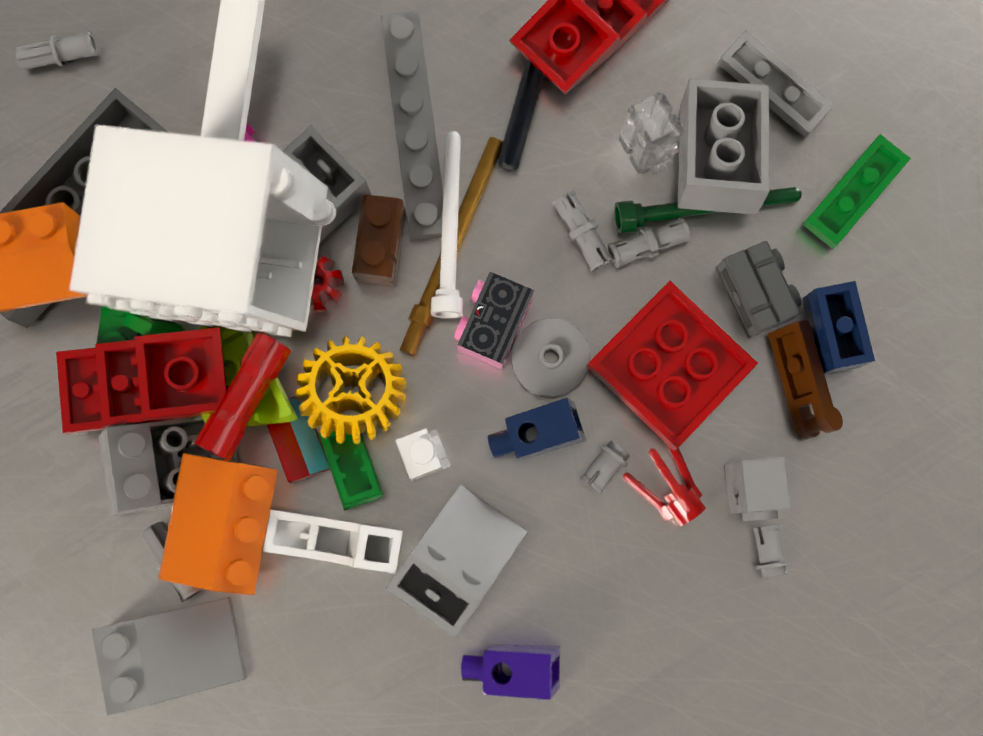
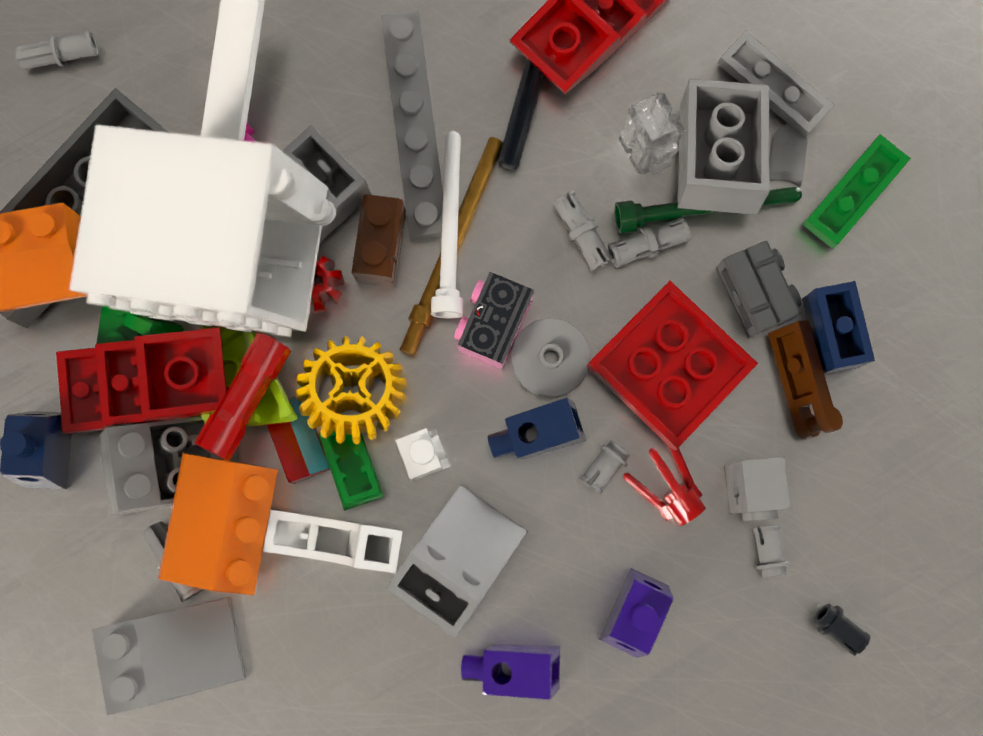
none -> dark blue torso [0,411,72,489]
none -> dark purple torso [599,568,674,658]
none -> light grey piece [769,124,807,187]
none -> black pin [814,604,871,656]

